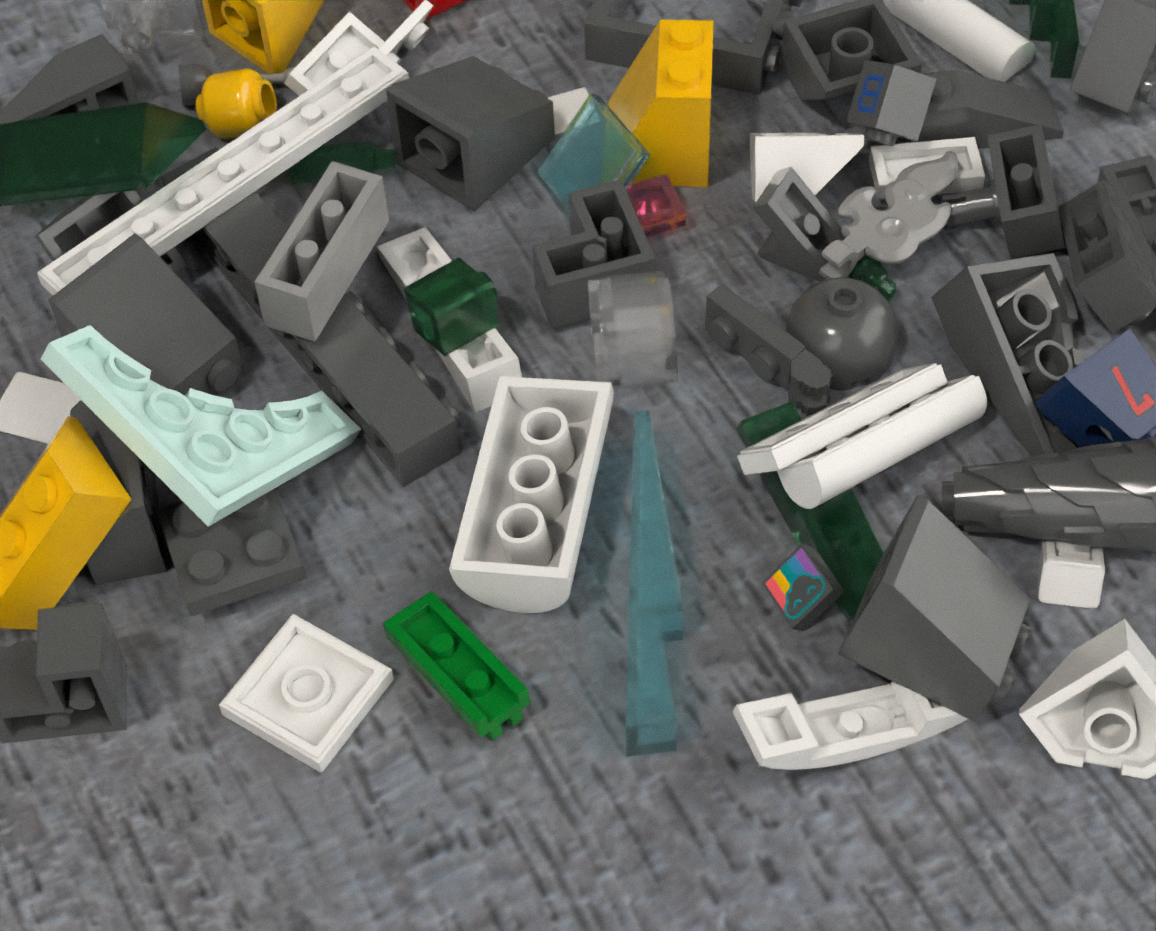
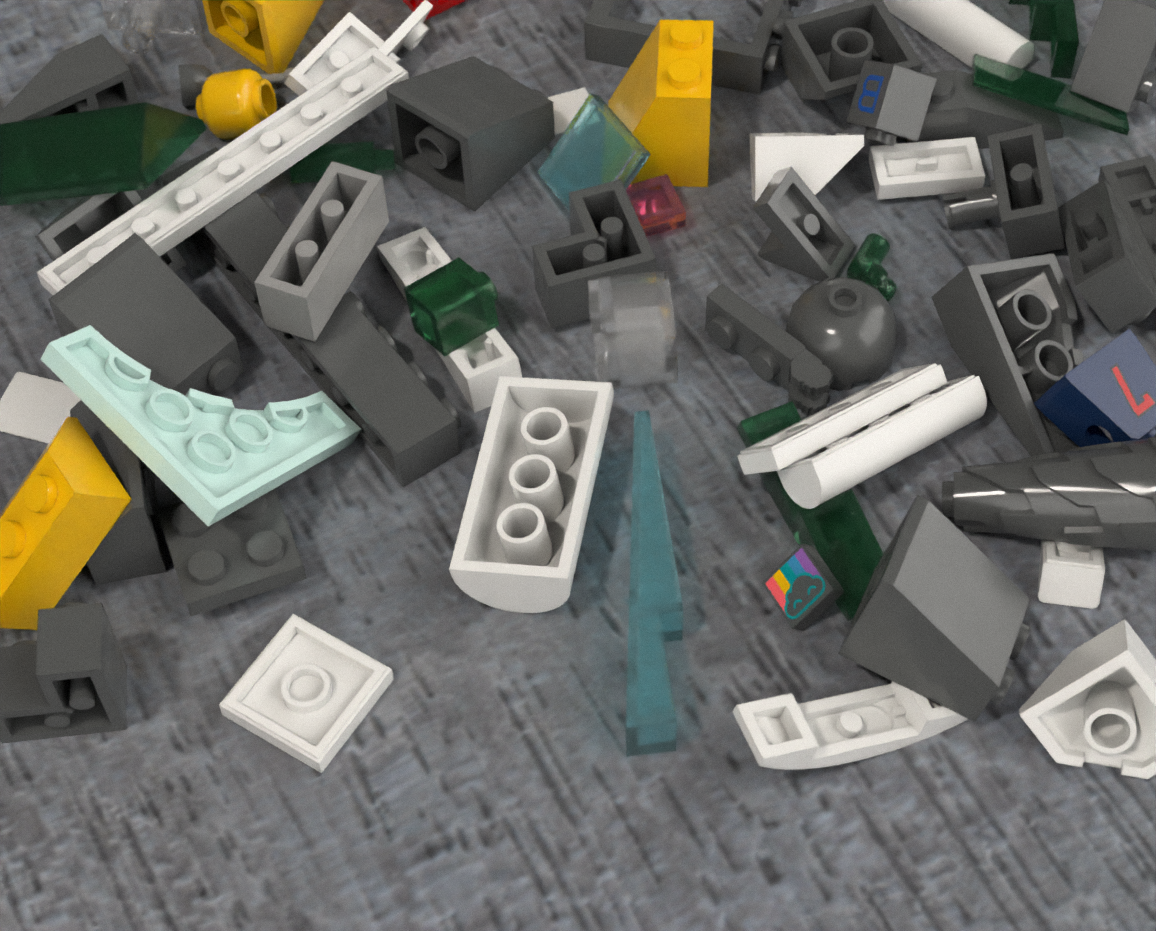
green hinge [382,591,531,741] -> none
light grey piece [819,151,959,279] -> none
none -> clear green piece [972,53,1130,136]

